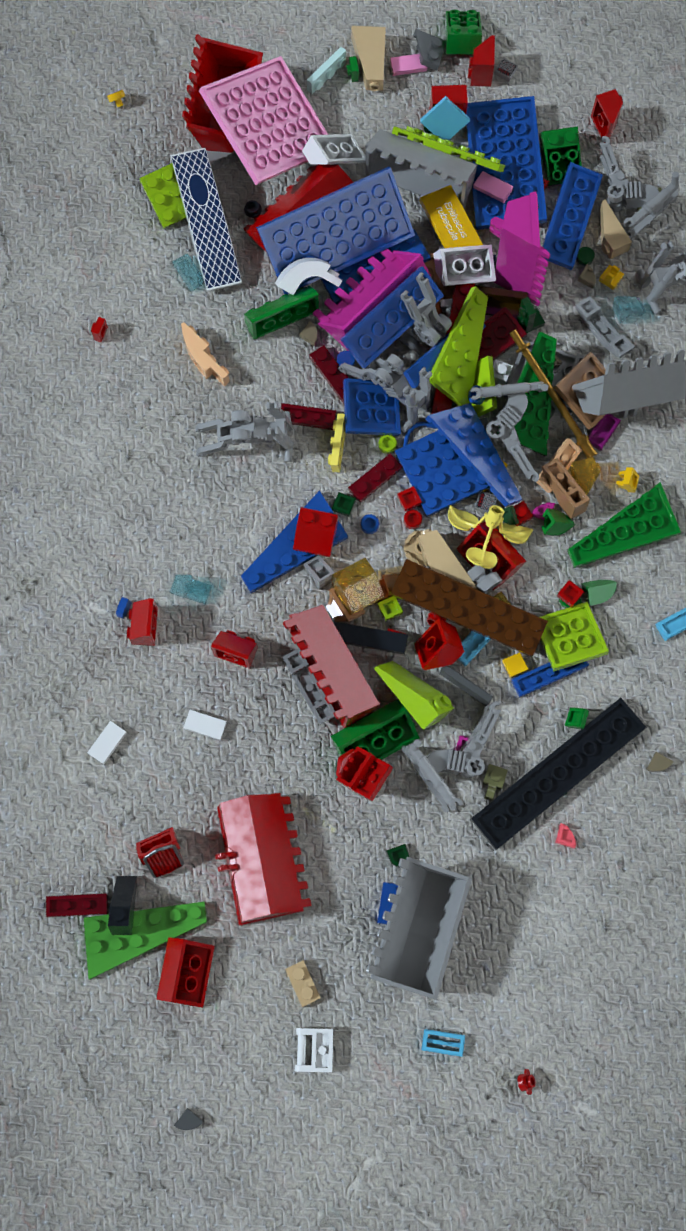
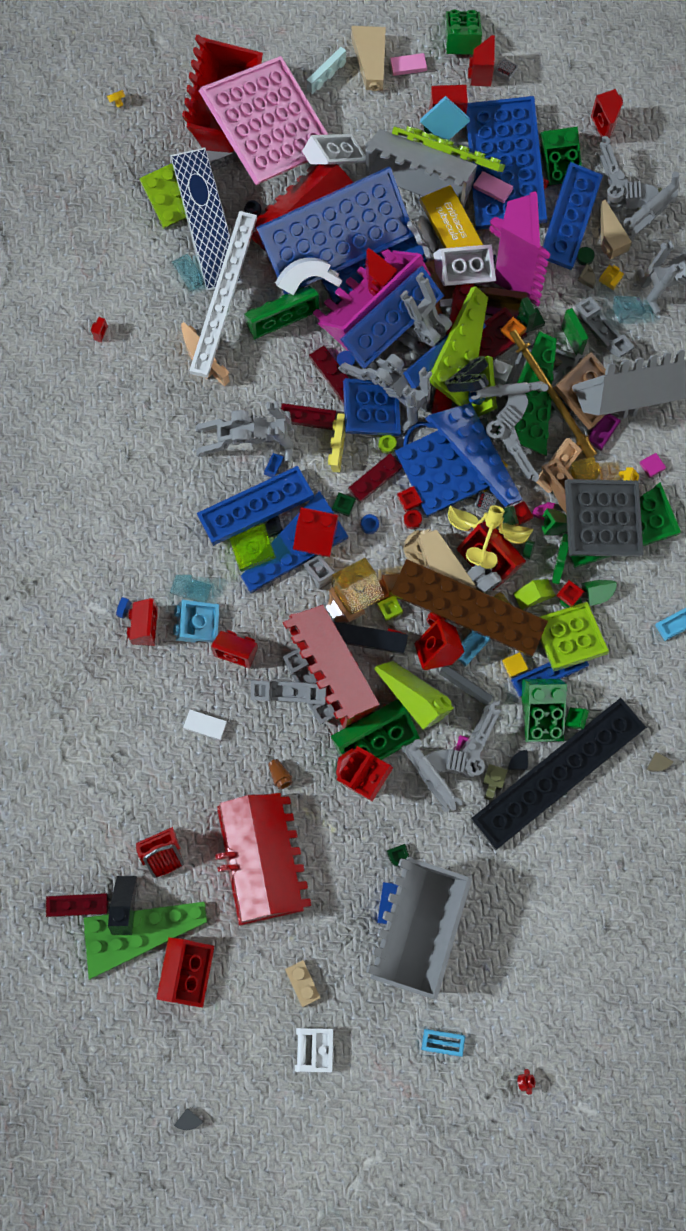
white tile [87,721,127,765] -> none
dark tan tile [299,321,318,346] -> none
green plate [346,56,359,82] -> none
dark grey wing [413,29,446,71] -> none
coral tile [555,823,576,849] -> none
none -> medium azure plate [173,600,219,643]
none -> white plate [189,211,257,378]
none -> blue plate [197,466,315,546]
none -> clear neon green tile [229,524,276,572]
none -> light grey slope [250,680,327,704]
none -> blue piece [264,453,284,478]
none -> black tile [264,516,283,538]
none -> dark orange cone [268,759,293,790]
none -> red slope [365,248,398,296]
none -> light grey tile [407,216,437,262]
none -> black beam [445,356,489,392]
none -> orange tile [501,317,527,343]
none -> black tile [508,750,528,770]
none -> lime slope [513,579,556,610]
none -> green slope [522,679,567,742]
none -> dark green tile [523,540,535,560]
none -> green tile [552,534,568,584]
none -> green tile [561,308,589,356]
none -> dark grey plate [565,479,643,557]
none -> dark pink tile [639,453,666,478]

